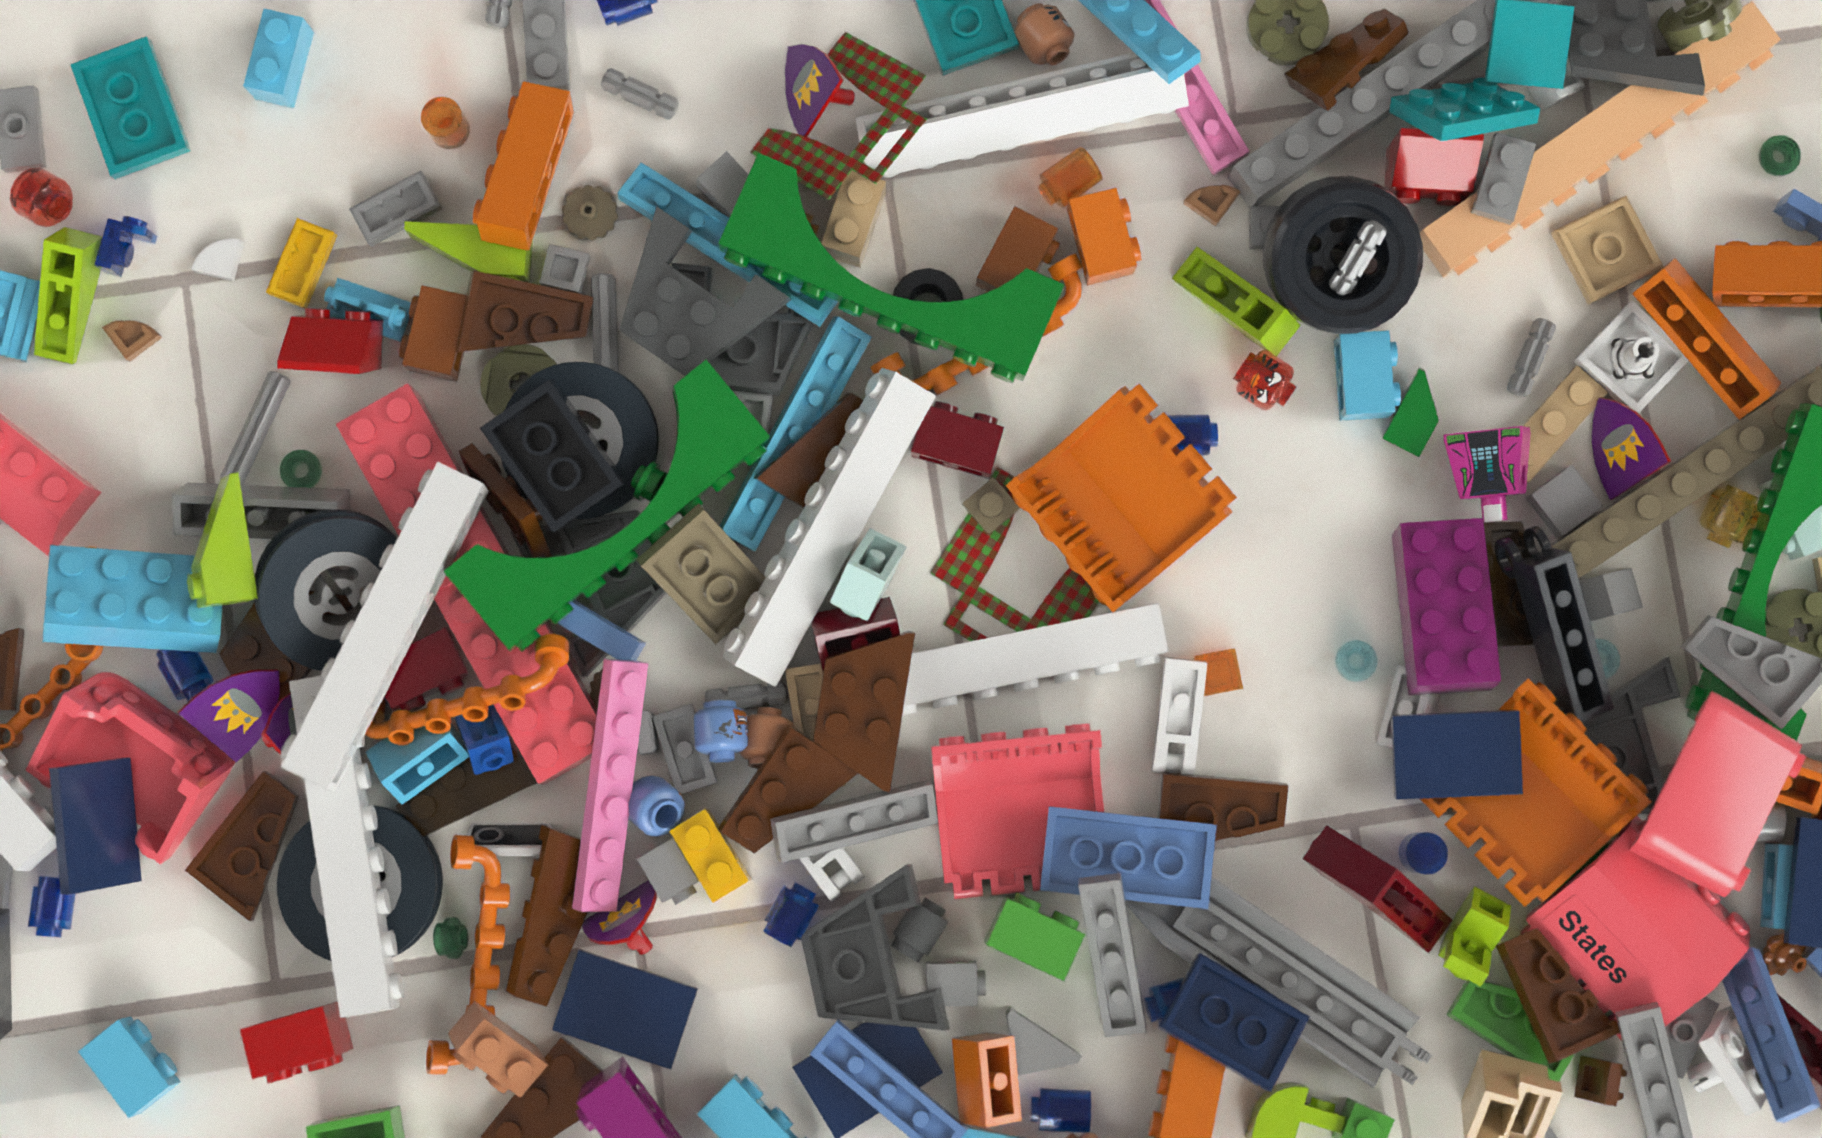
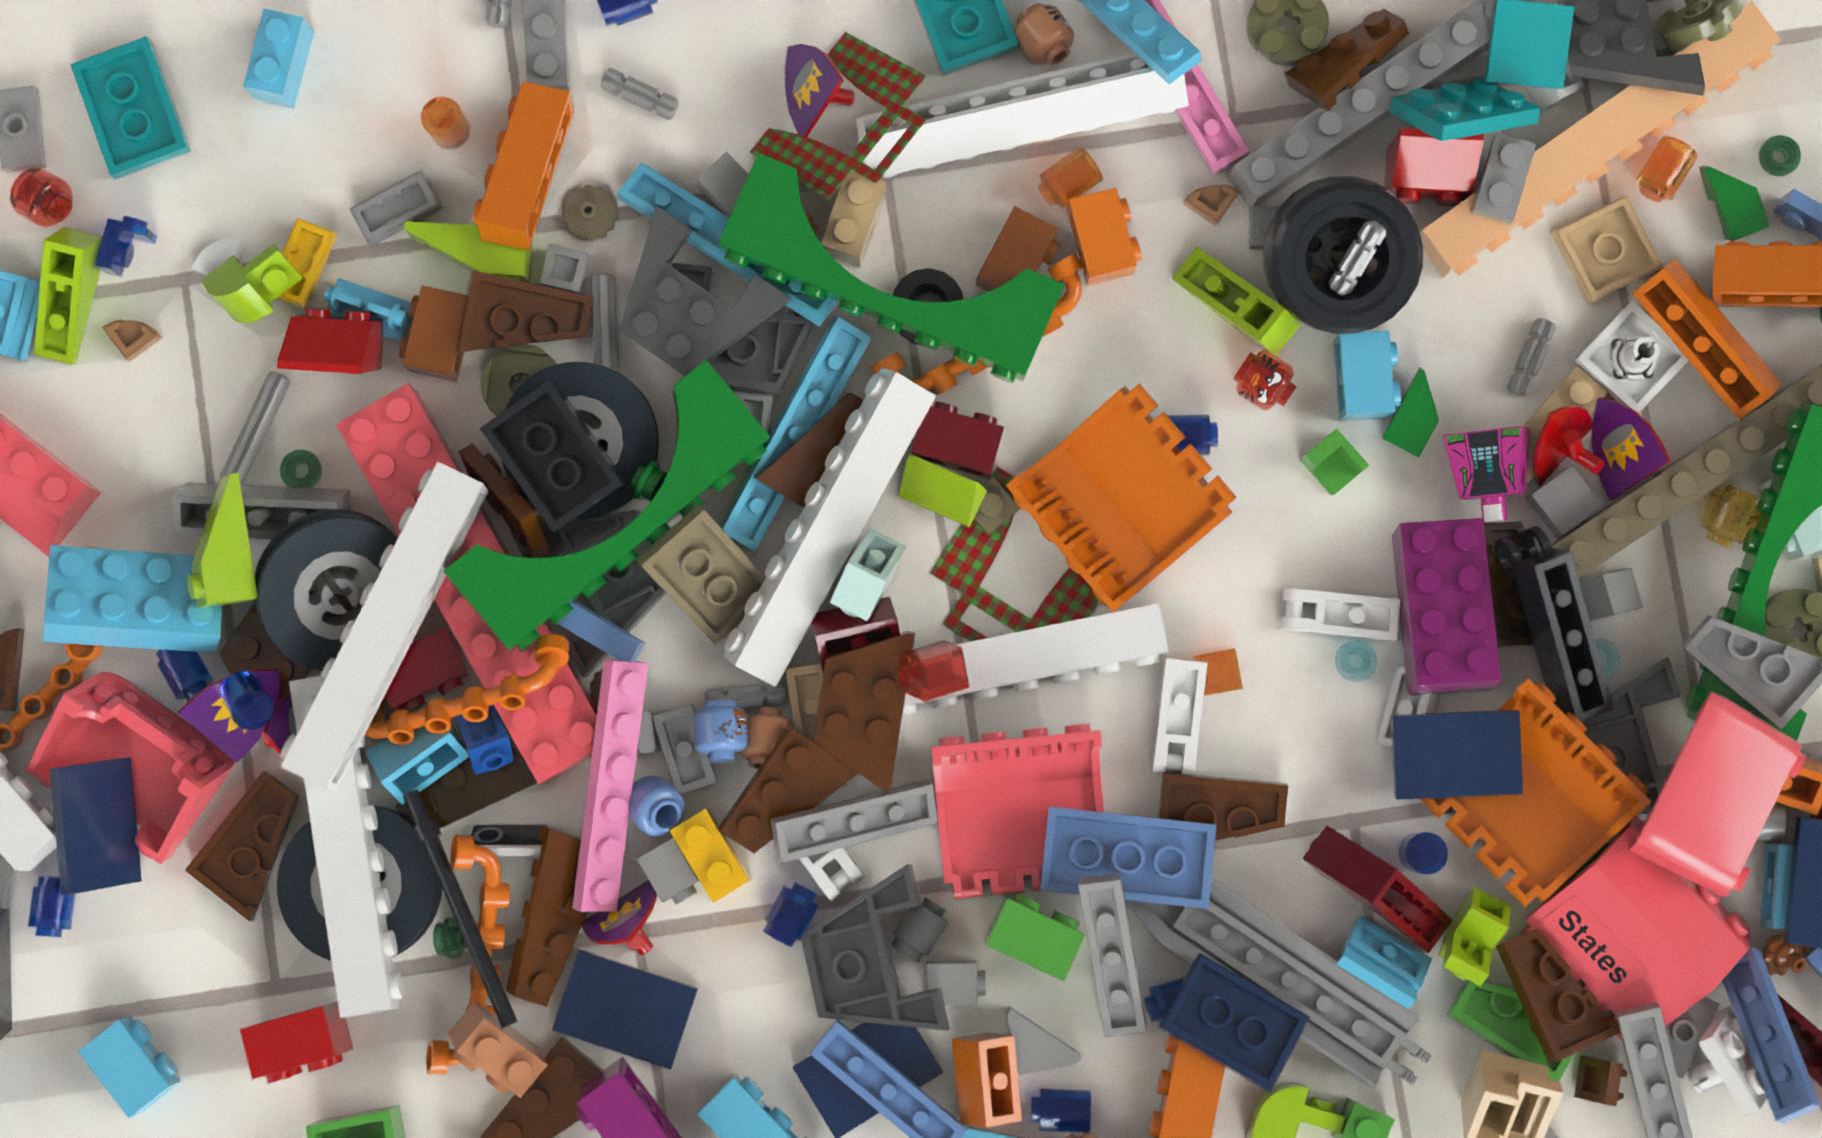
none -> lime brick [201,244,302,323]
none -> clear blue brick [220,671,274,730]
none -> black bar [403,790,518,1029]
none -> lime slope [898,454,987,528]
none -> clear red brick [898,640,970,702]
none -> white plate [1280,588,1400,641]
none -> bright green panel [1300,428,1369,495]
none -> medium azure plate [1336,915,1432,1009]
none -> red shield [1533,405,1605,487]
none -> clear orange brick [1636,136,1698,202]
none -> green slope [1699,165,1769,241]

